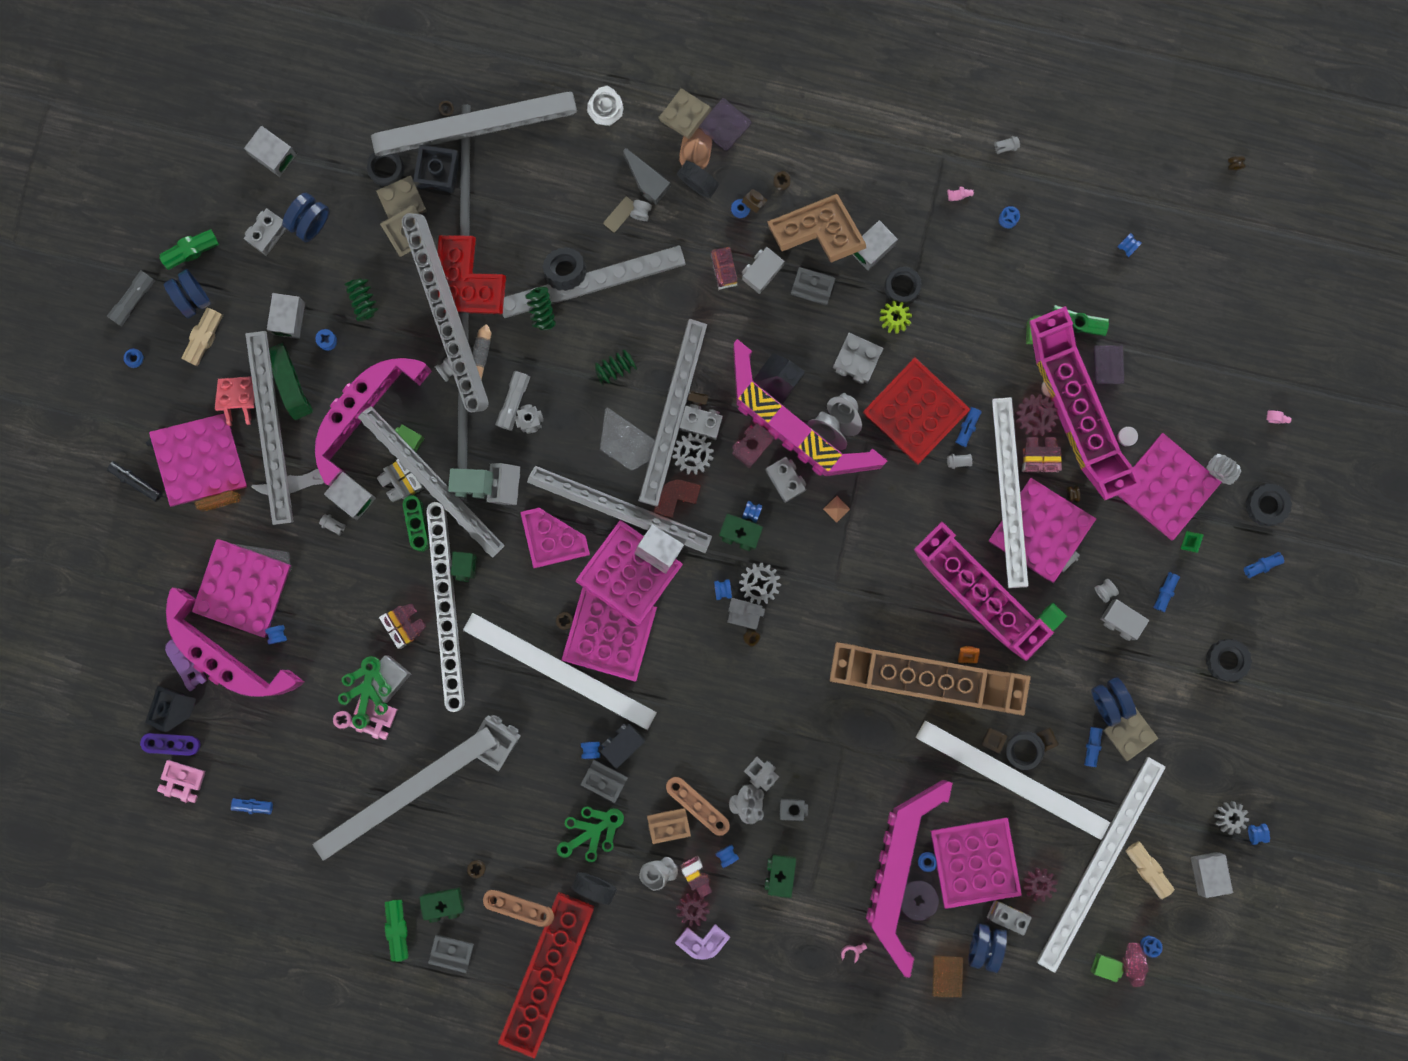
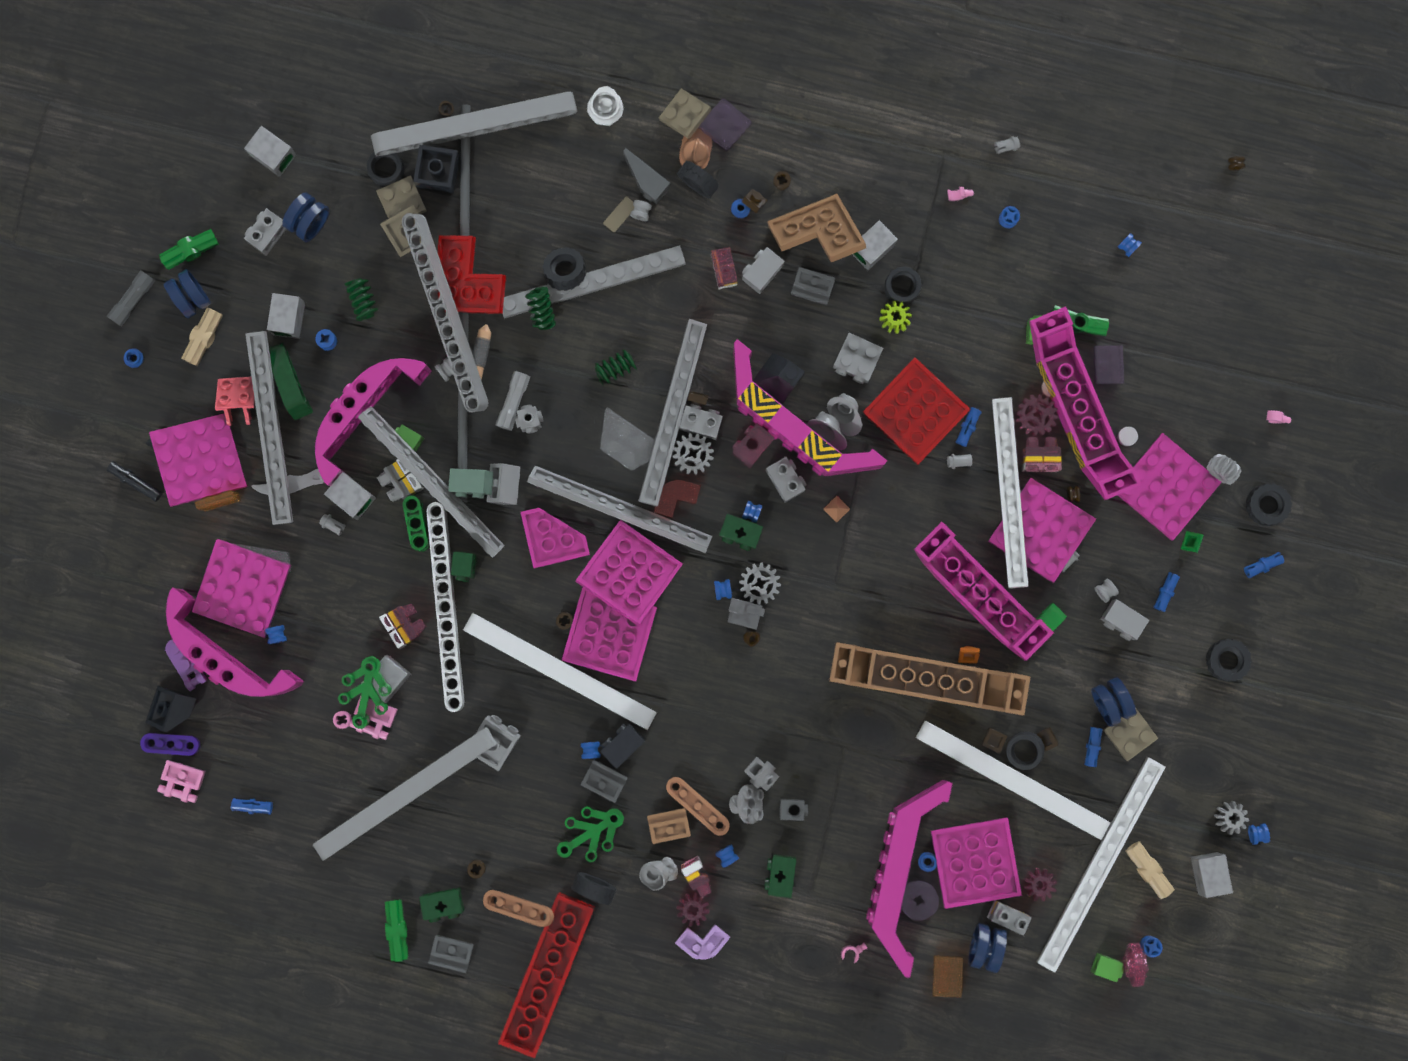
flat silver piece [634,524,684,574] -> none

